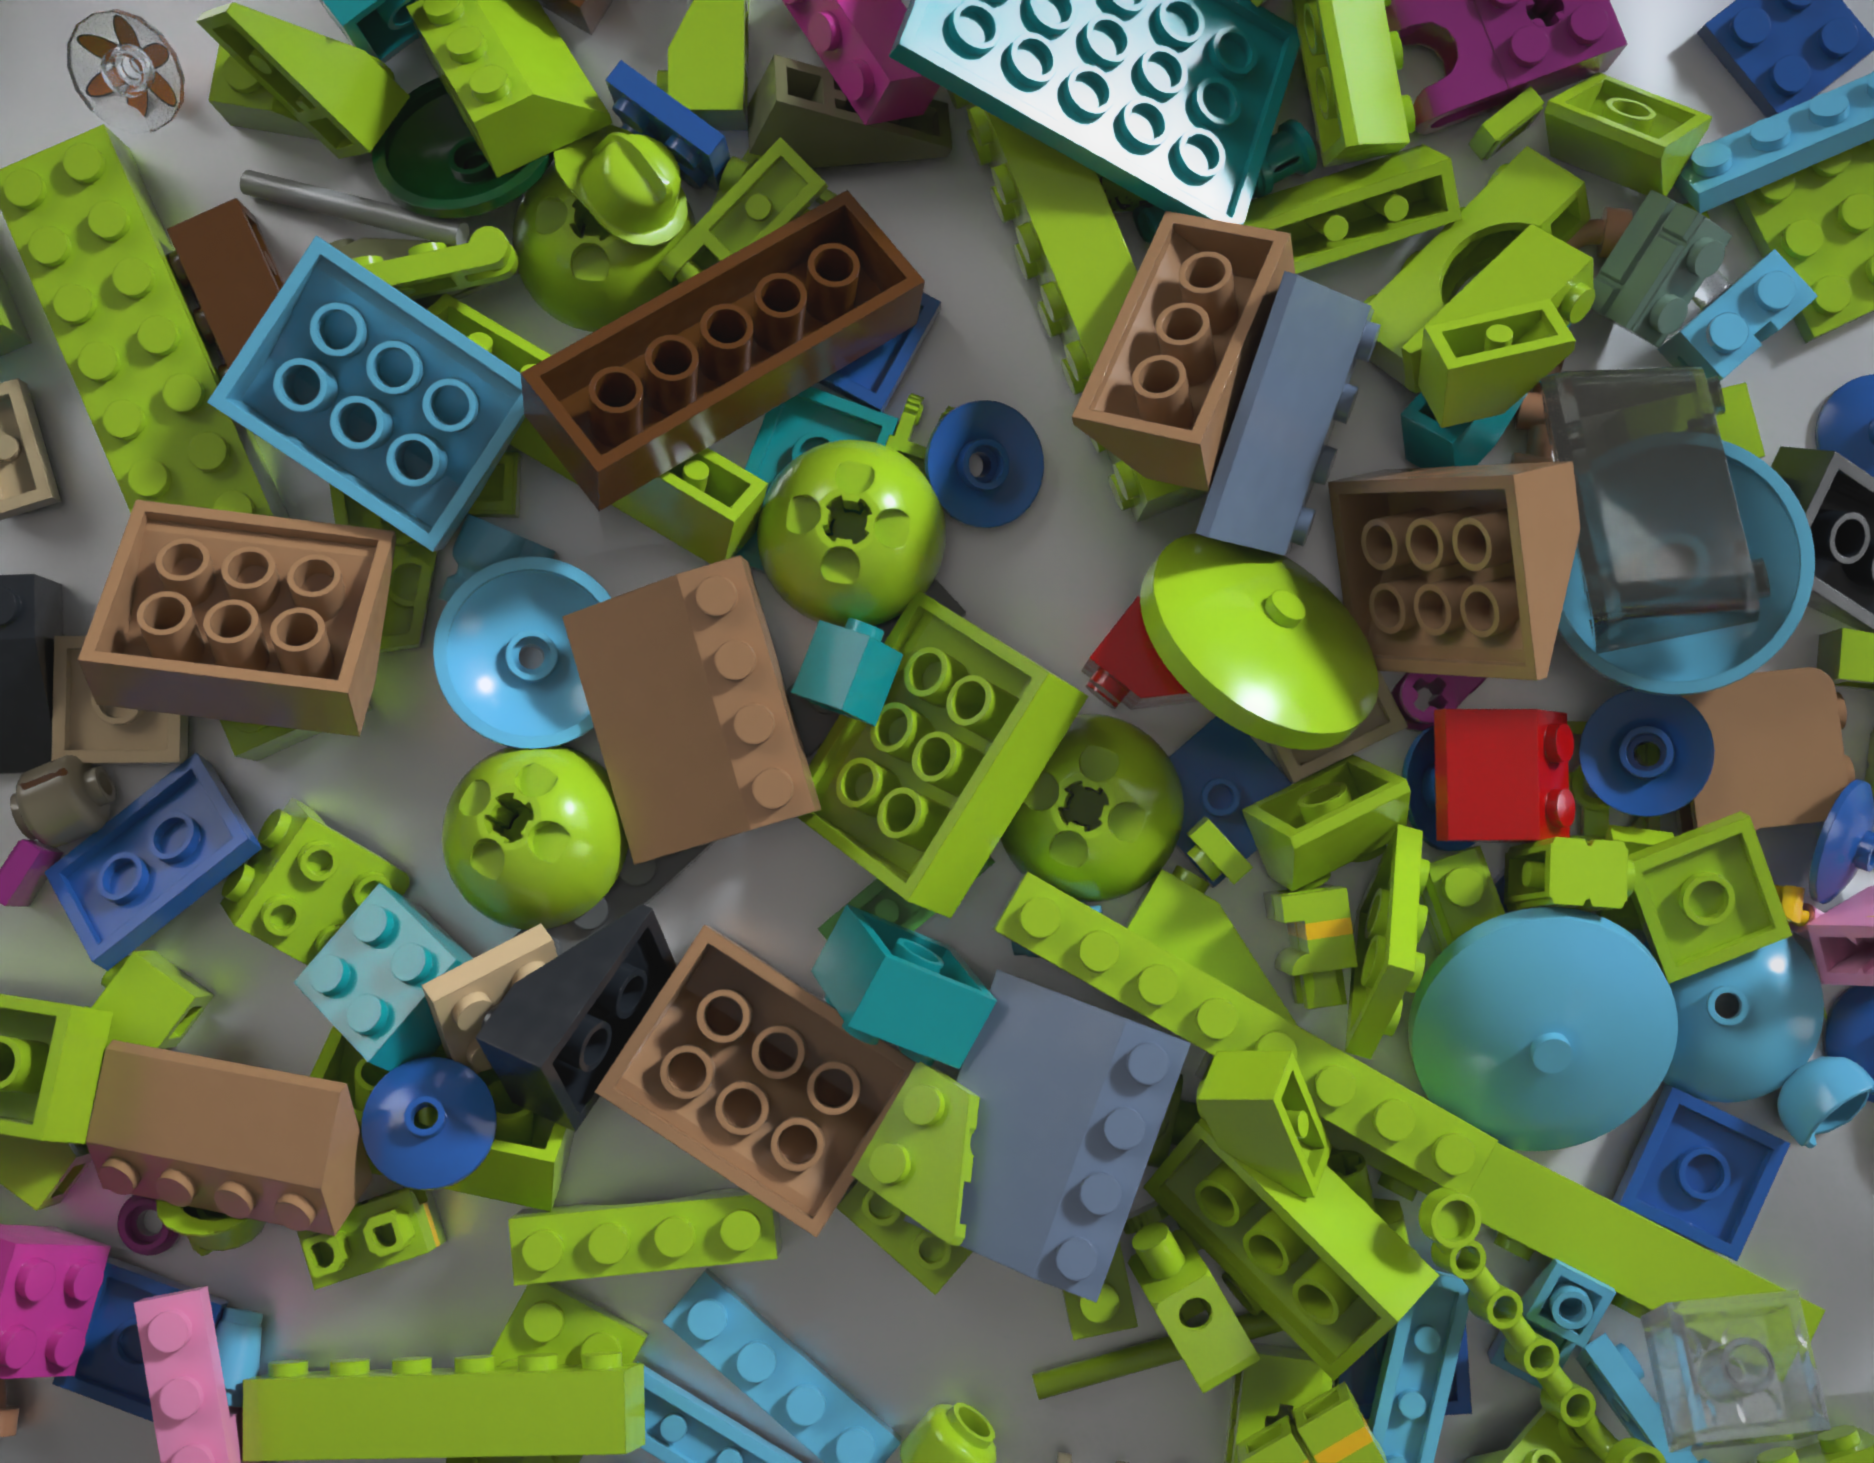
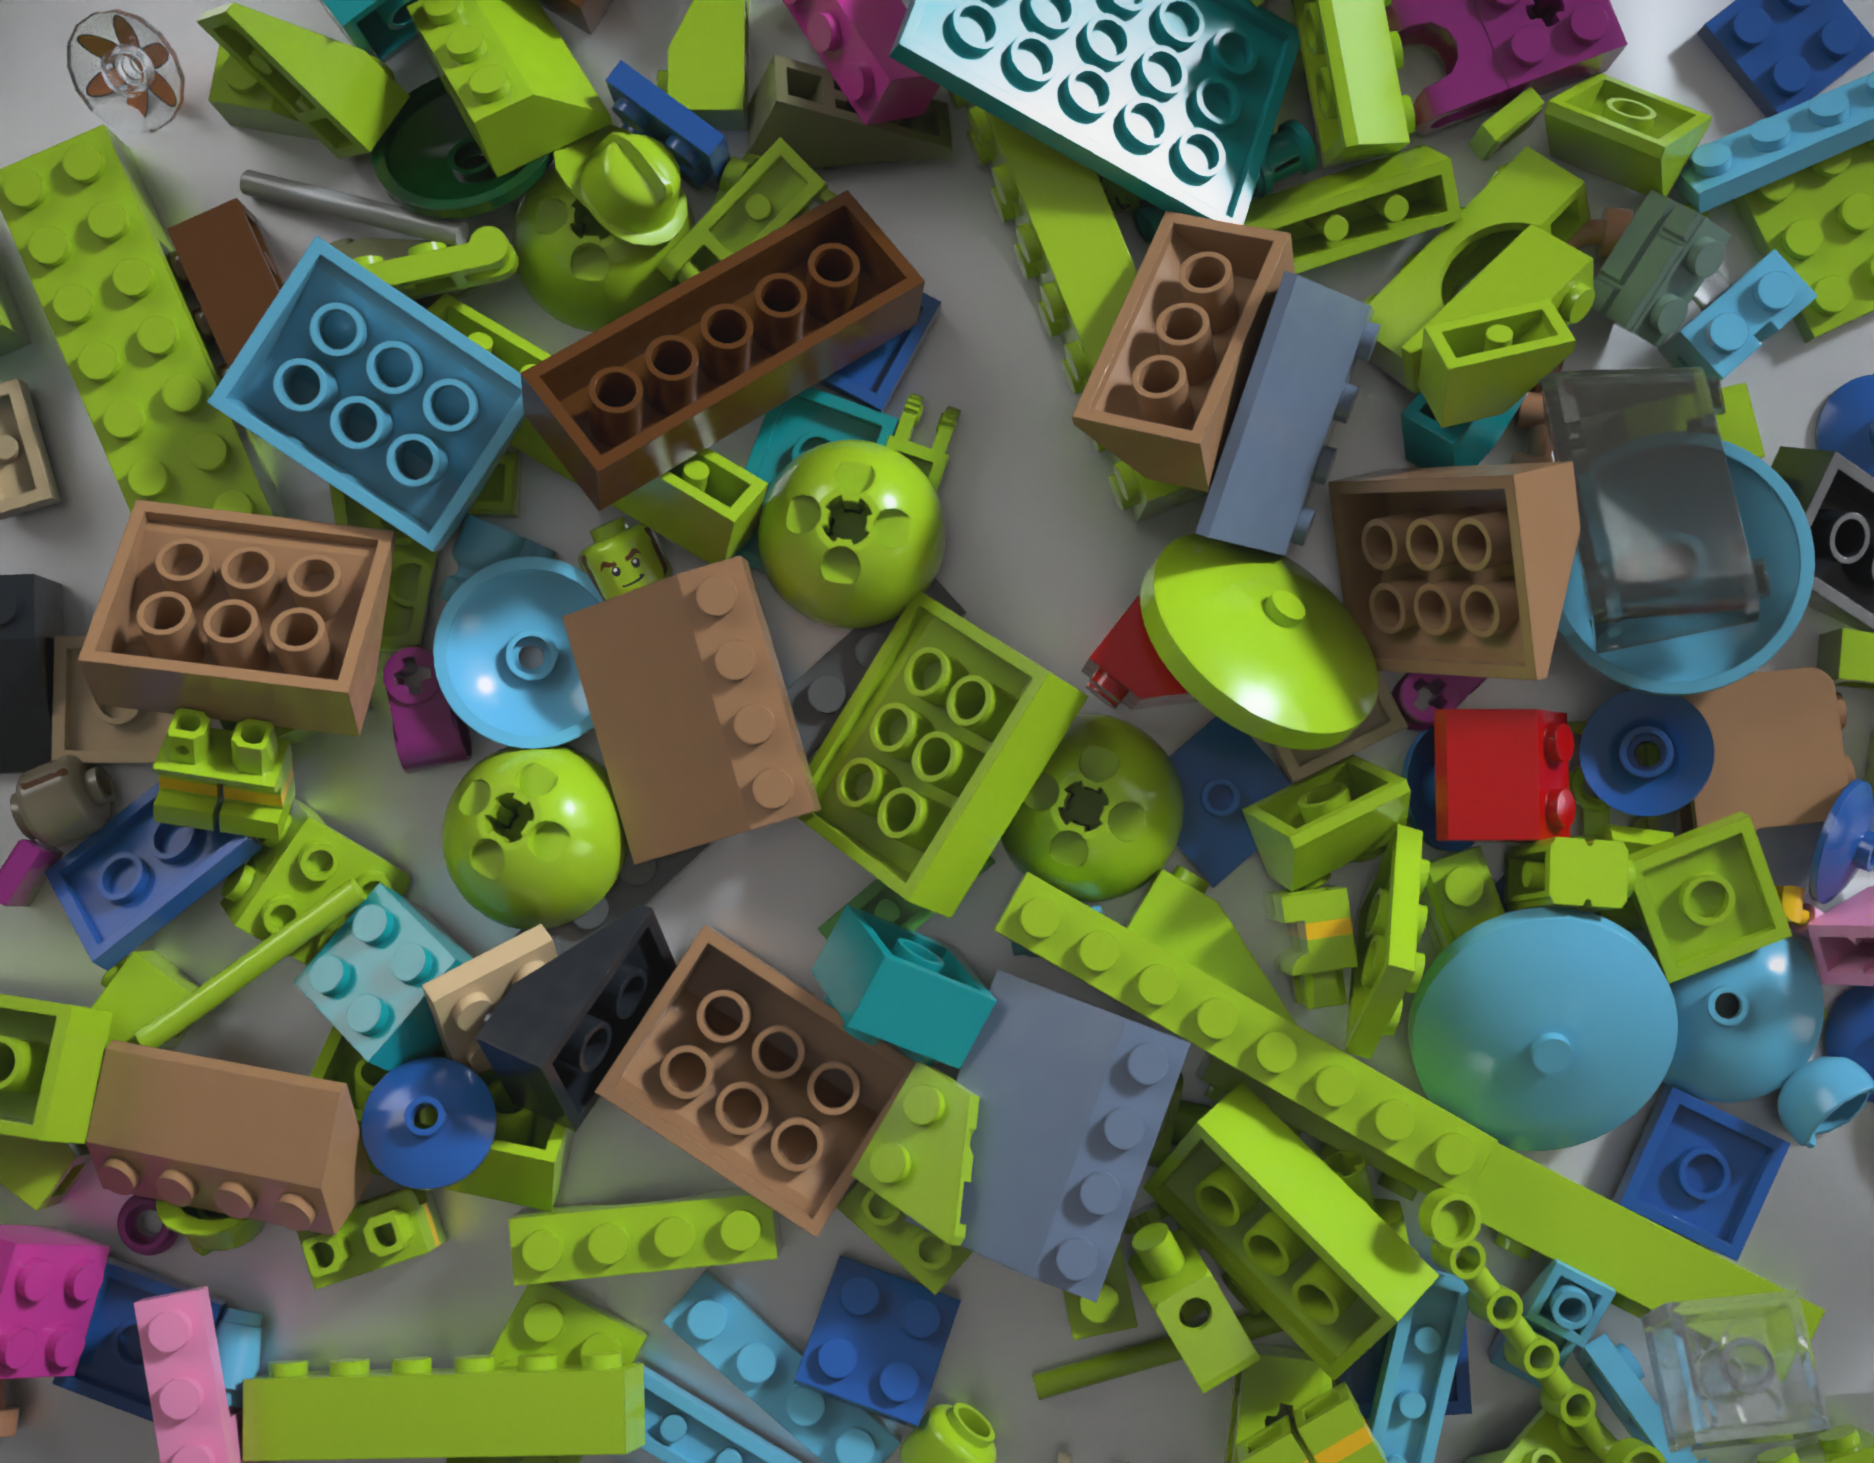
teal brick [791,618,904,726] -> none
blue dish [925,400,1044,528] -> none
lime plate [1186,816,1253,885] -> none
lime slope [1196,1050,1332,1198] -> none
none -> lime bar [135,878,367,1048]
none -> lime hips [152,708,296,841]
none -> magenta piece [383,647,472,774]
none -> lime head [578,516,673,601]
none -> blue plate [793,1255,961,1429]

